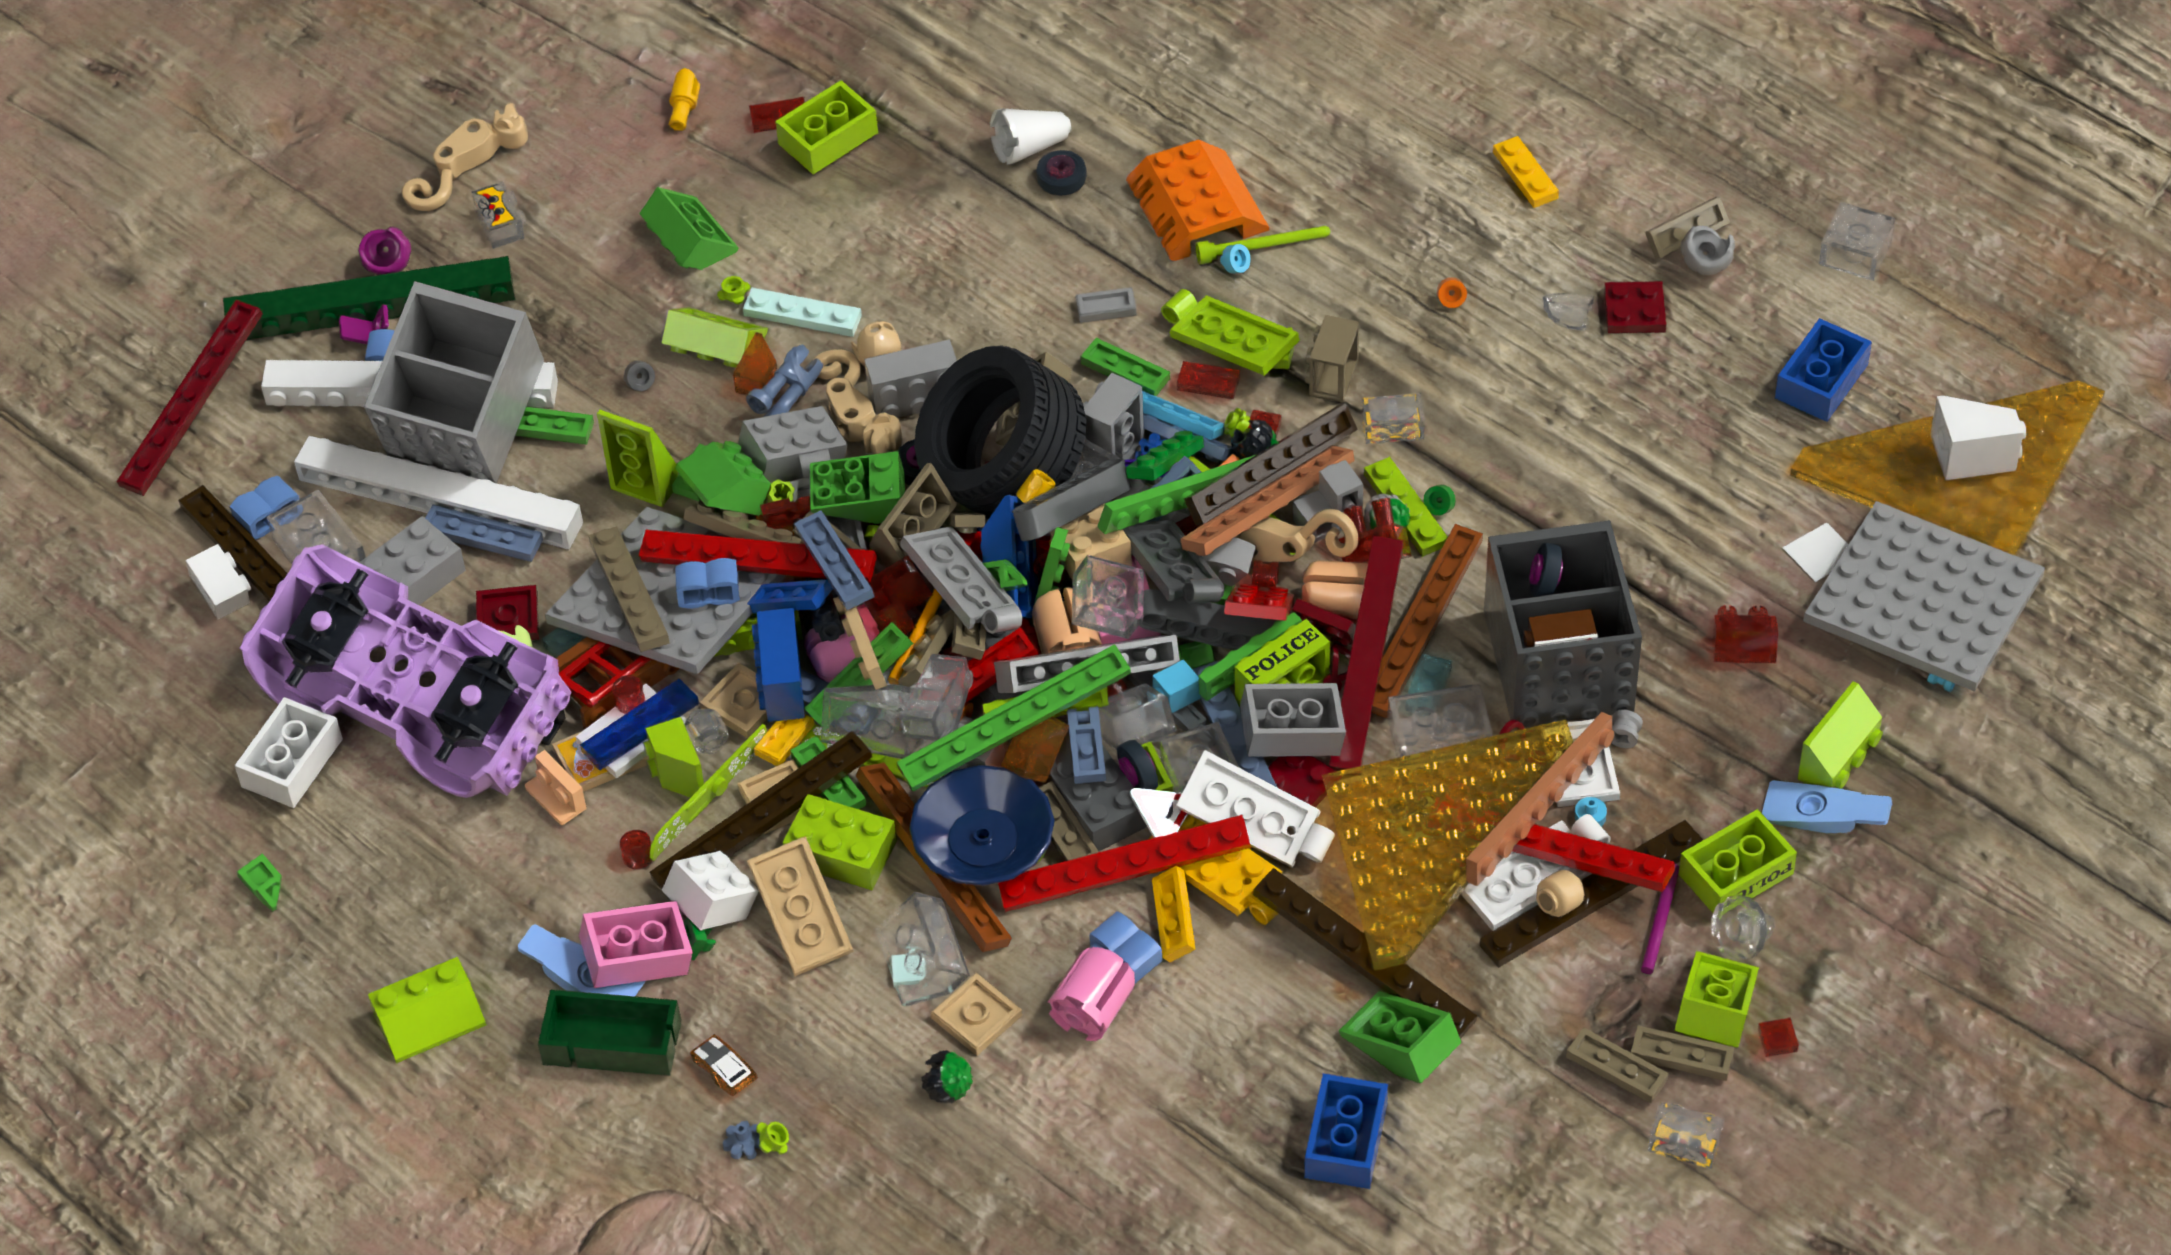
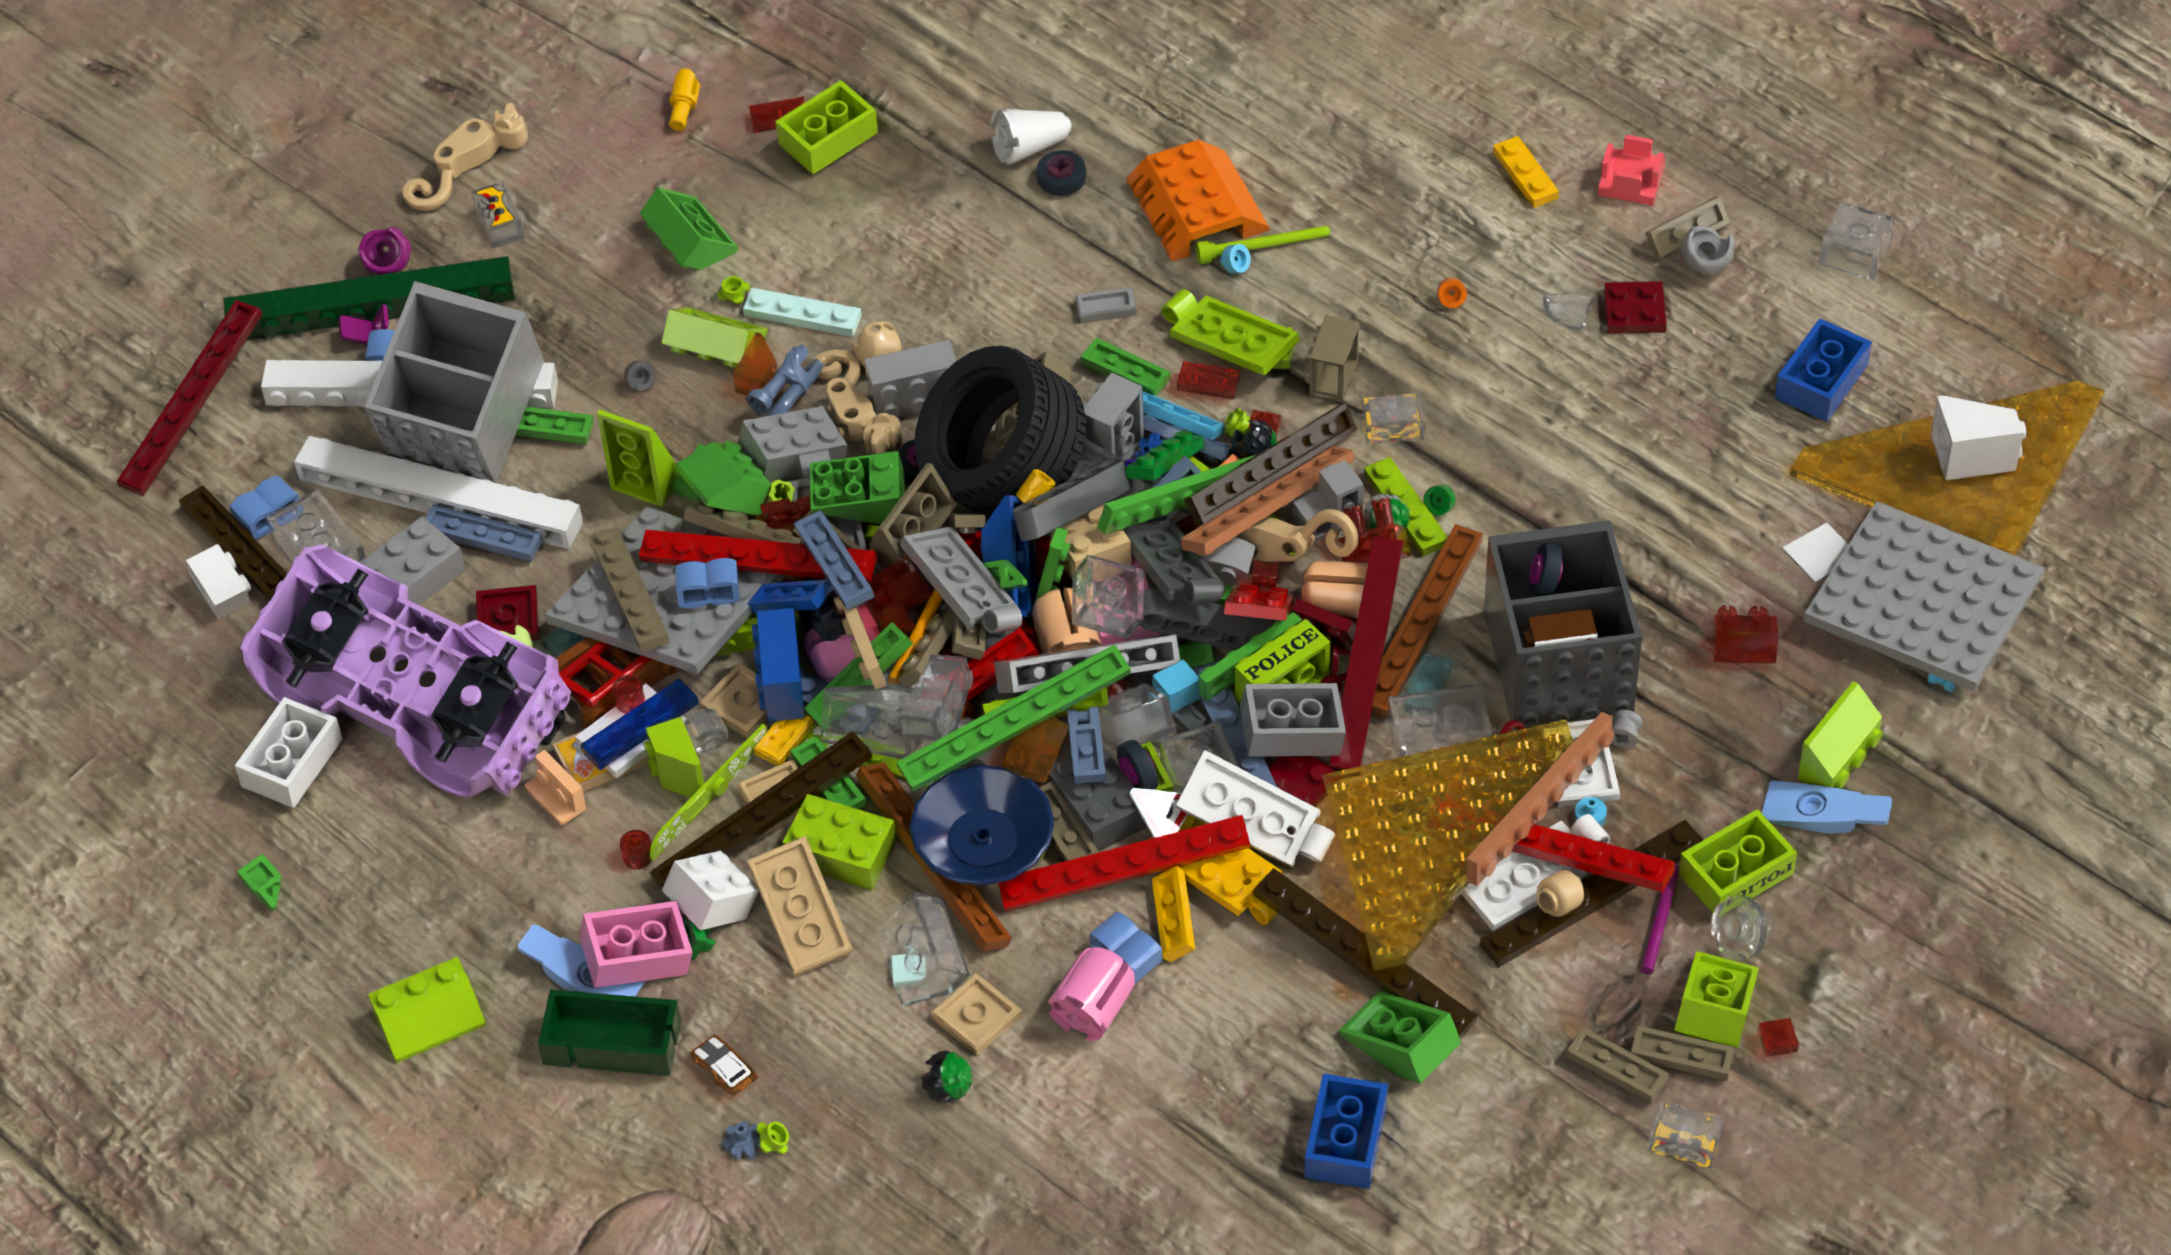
none -> coral panel [1598,135,1665,206]

